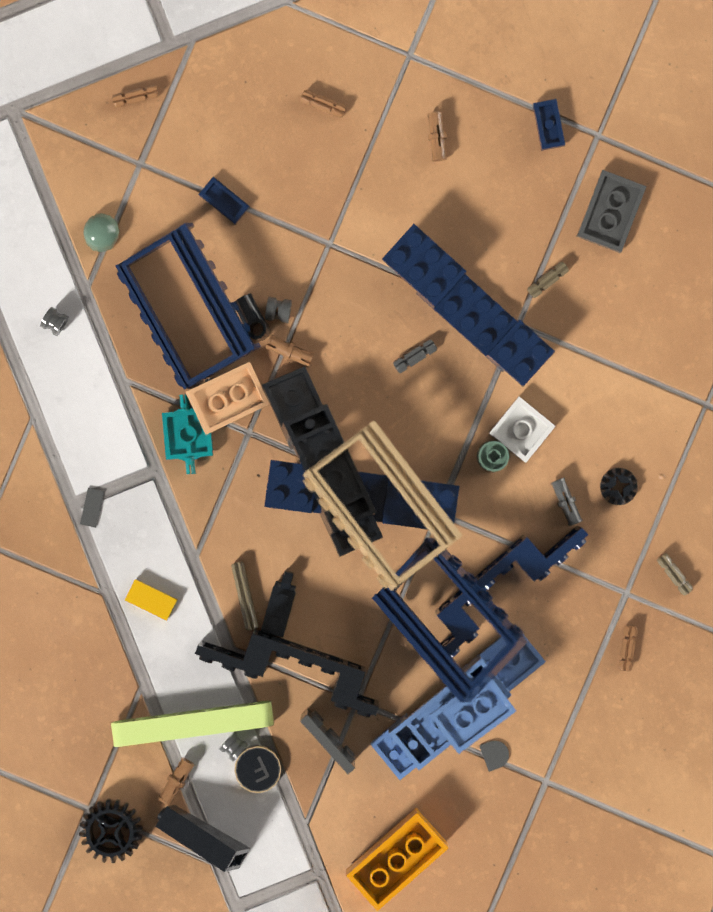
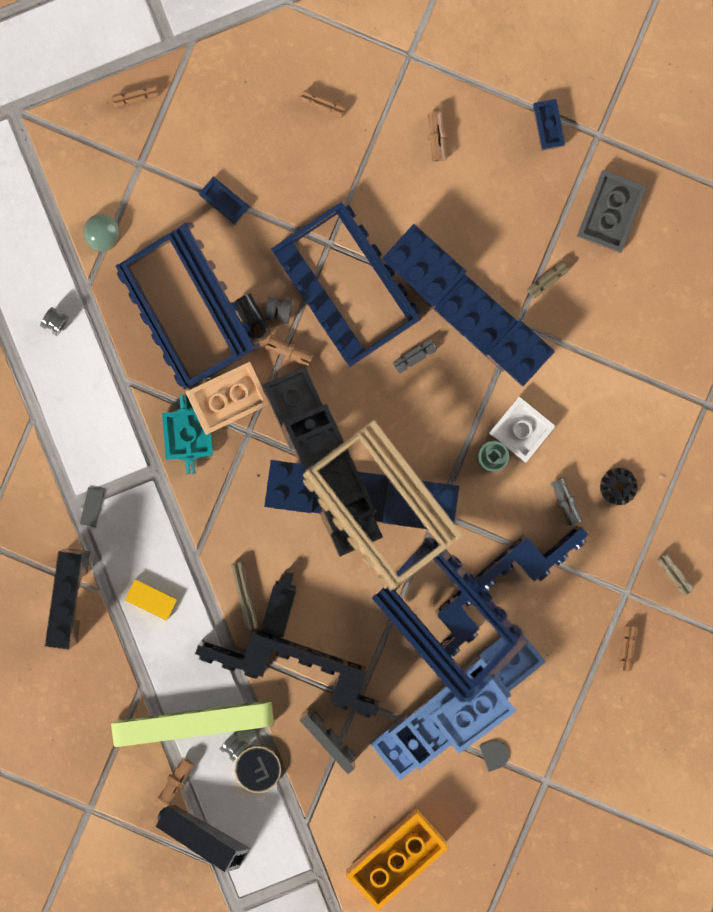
black gear [79,799,143,863] -> none
none -> black arch [45,548,90,650]
none -> dark blue window [271,201,421,368]

